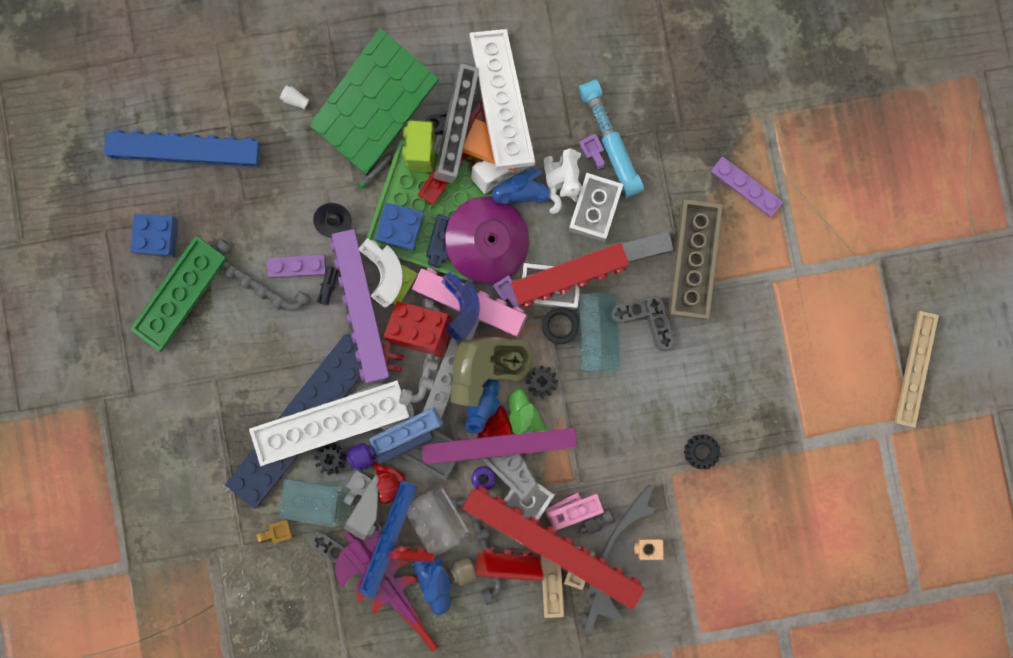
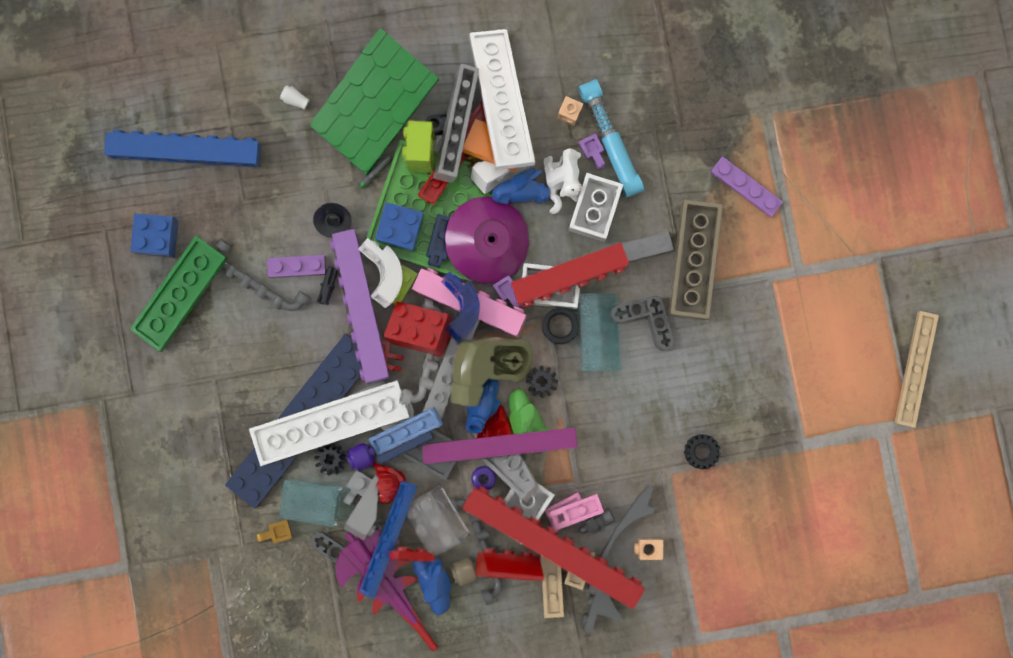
none -> light nougat brick [557,96,583,126]

